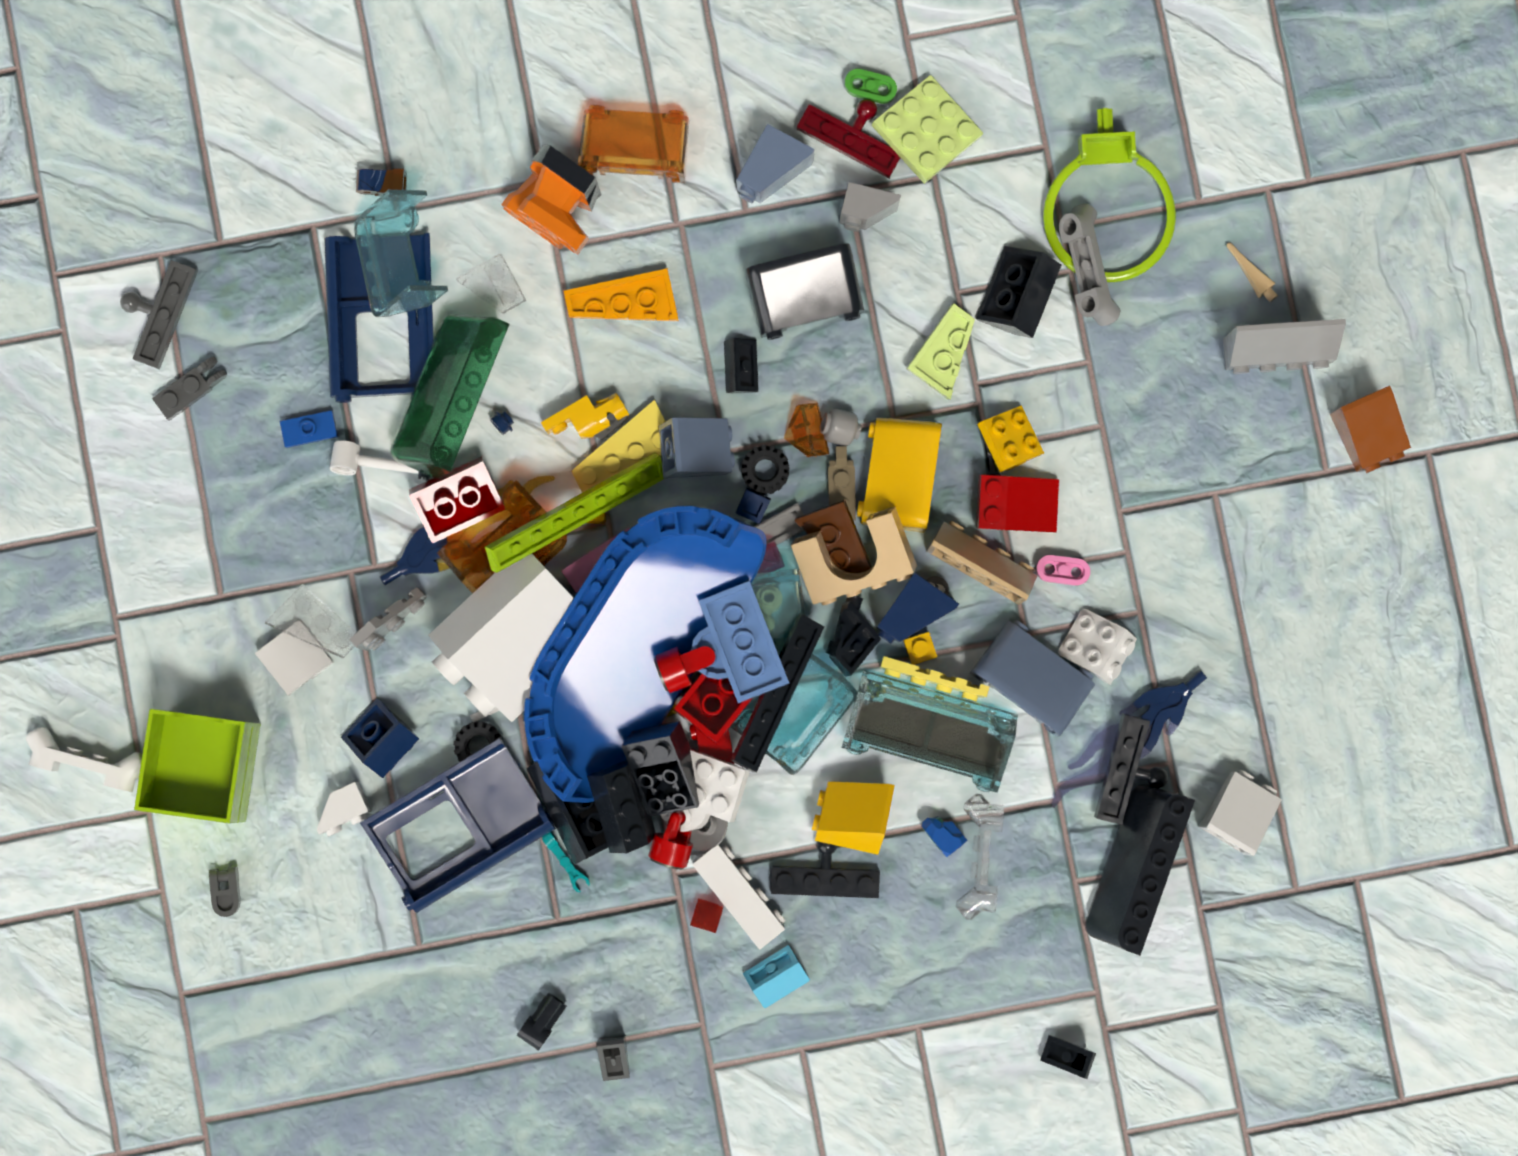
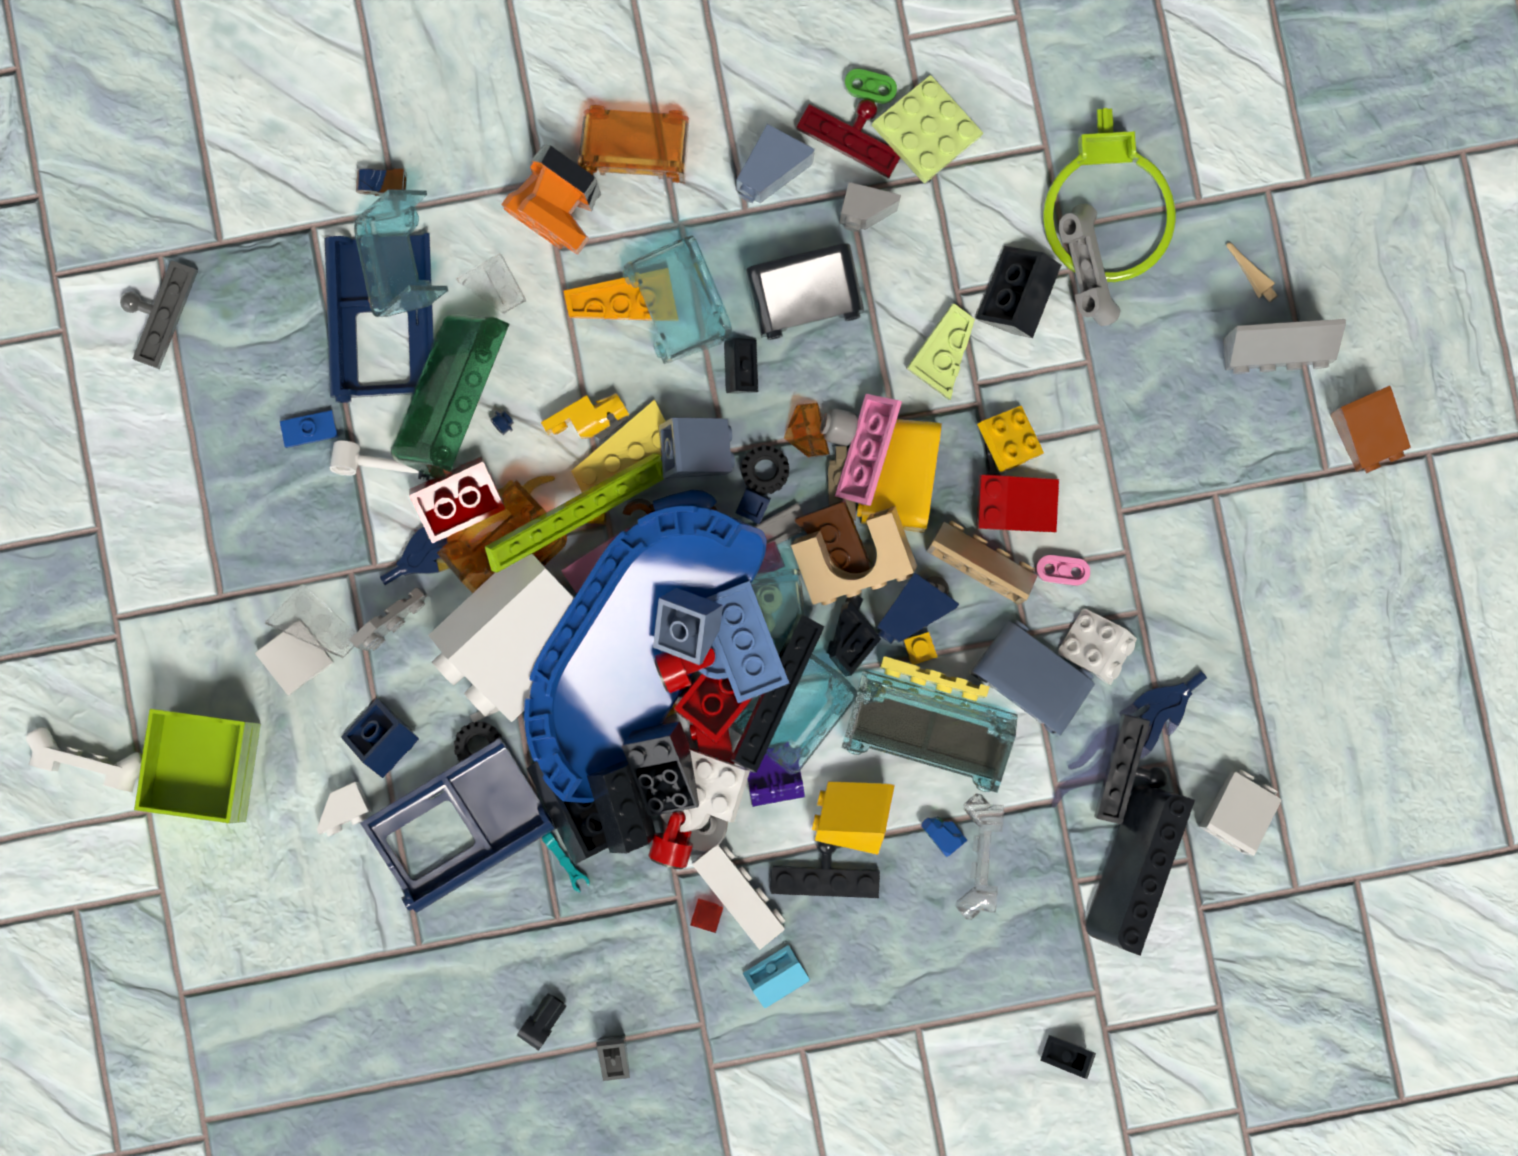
dark grey hinge [152,357,227,421] -> none
dark grey plate [209,866,241,917] -> none
none -> blue piece [622,490,718,516]
none -> clear light blue windscreen [623,235,732,364]
none -> sand blue slope [653,588,723,665]
none -> dark purple hinge [745,744,805,807]
none -> bright pink slope [835,394,902,506]

